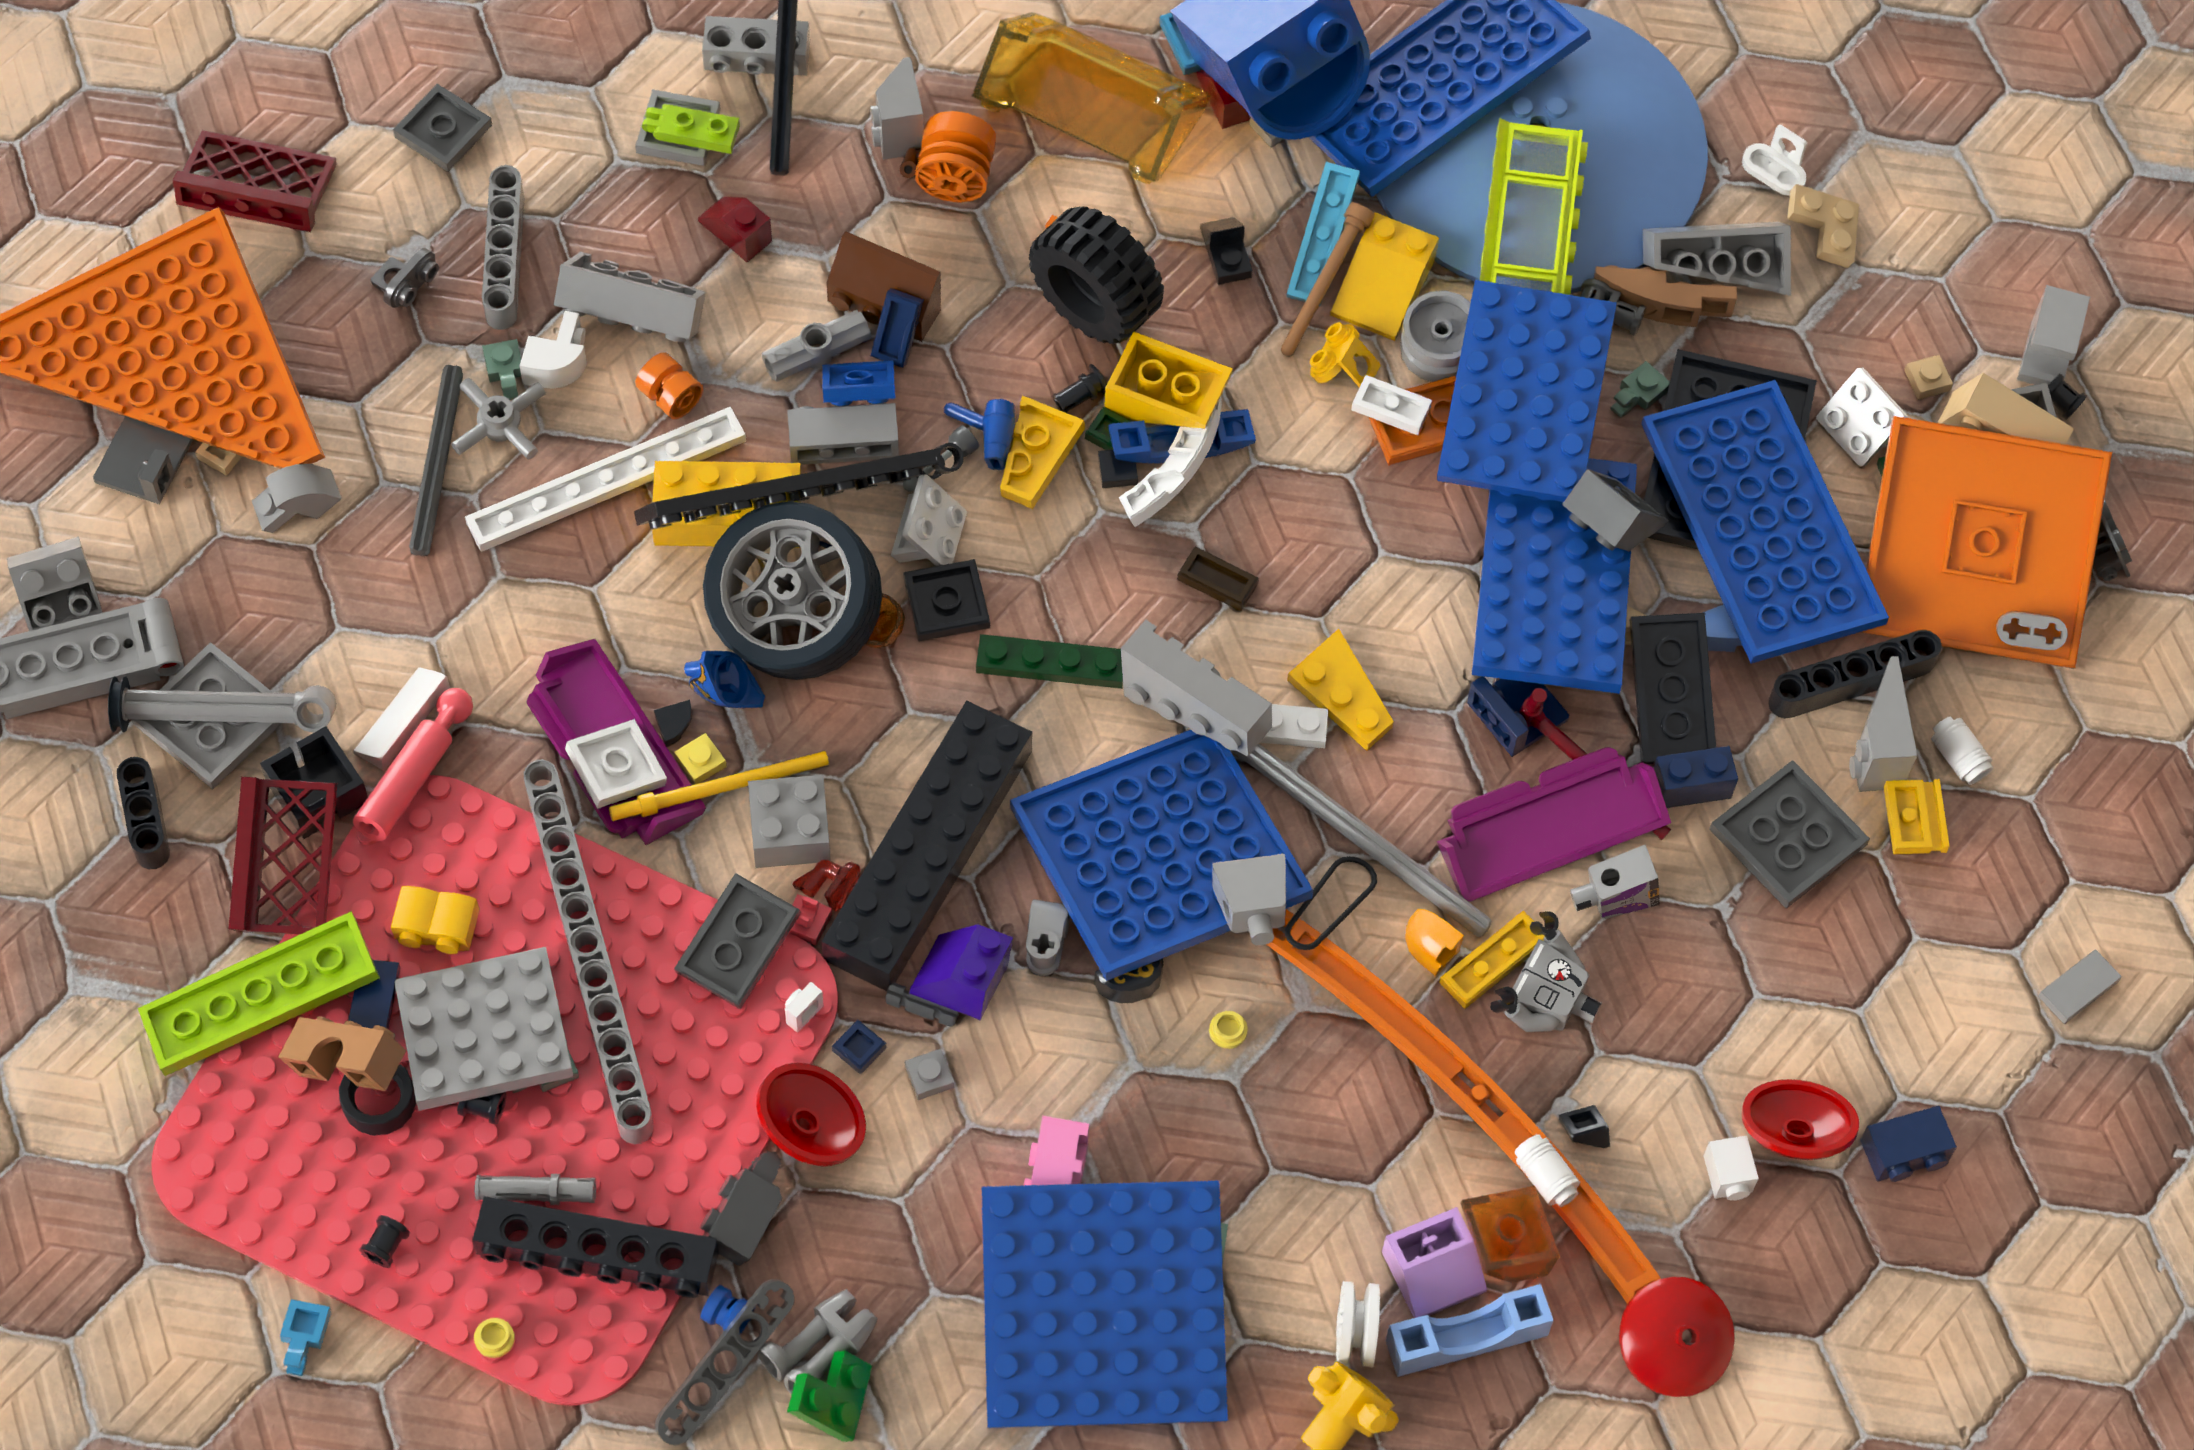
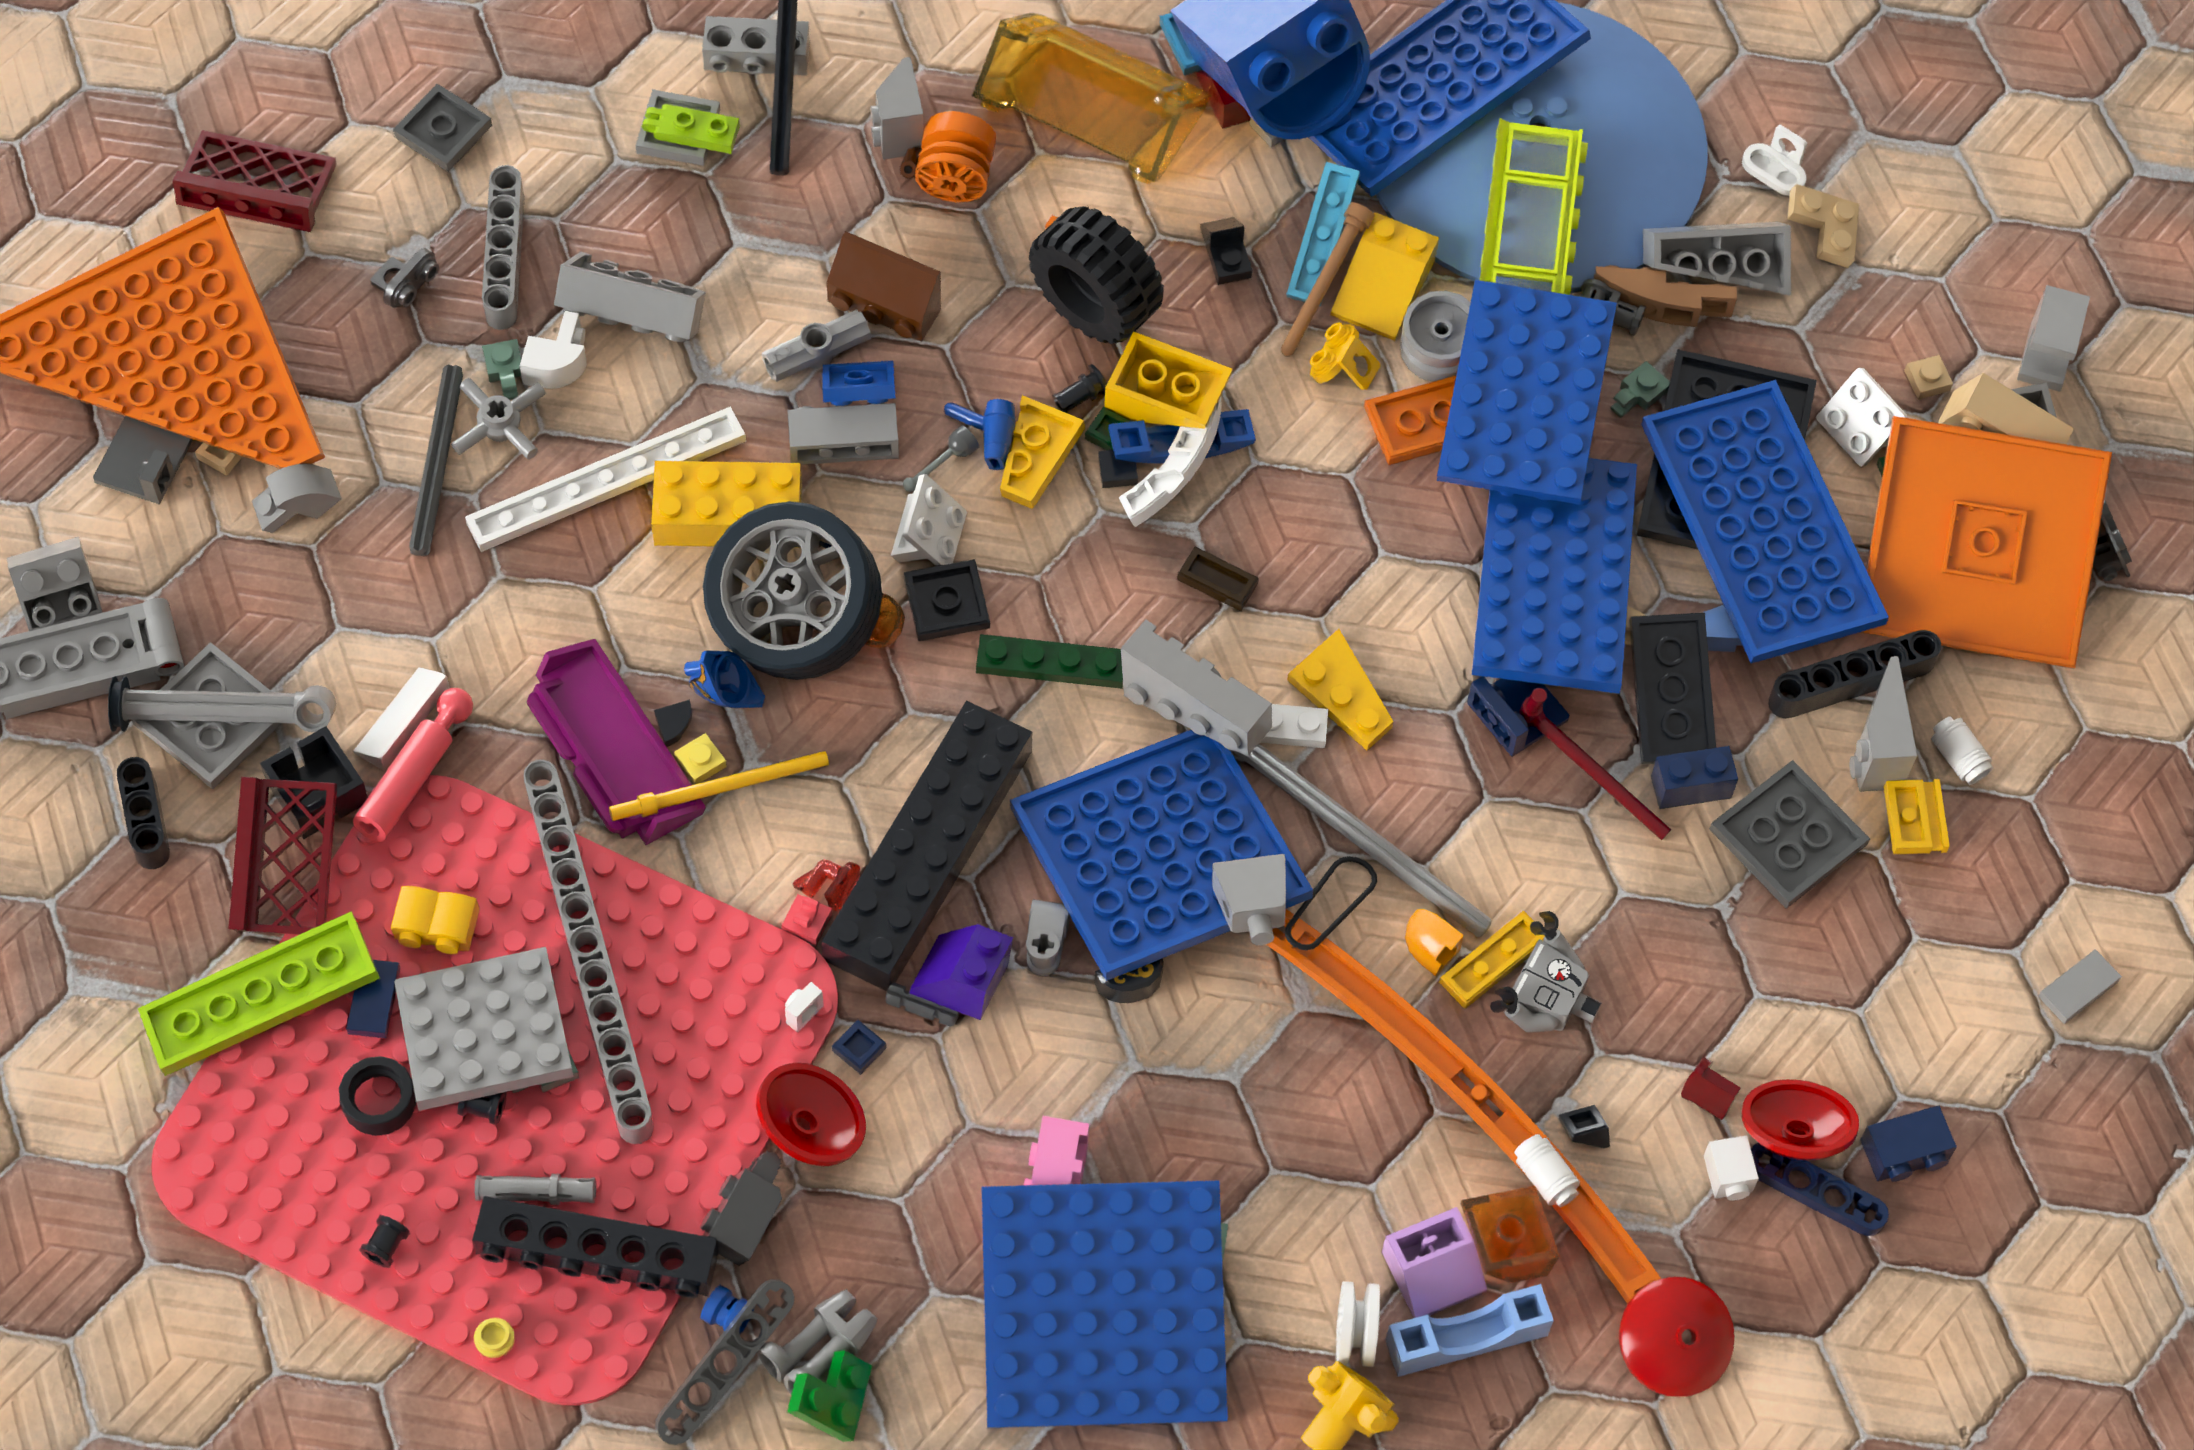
medium nougat arch [279,1016,406,1091] -> none
dark azure plate [280,1299,331,1376] -> none
white plate [565,719,667,809] -> none
black hinge [634,443,964,530] -> none
orange wheel [635,352,704,420] -> none
dark grey tile [674,873,801,1009] -> none
dark red slope [698,197,772,262] -> none
light grey brick [748,775,831,868] -> none
dark blue tile [870,288,924,368] -> none
light grey plate [905,1049,954,1100] -> none
light yellow plate [1209,1011,1248,1049] -> none
white plate [1351,375,1432,435] -> none
magenta slope [1437,747,1671,902] -> none
slope [1562,469,1668,551] -> none
light grey torso [1570,845,1660,919] -> none
light grey beam [1996,611,2068,650] -> none
black bush [2048,373,2087,420] -> none
none -> dark red tile [1681,1057,1741,1120]
none -> dark blue beam [1751,1143,1889,1236]

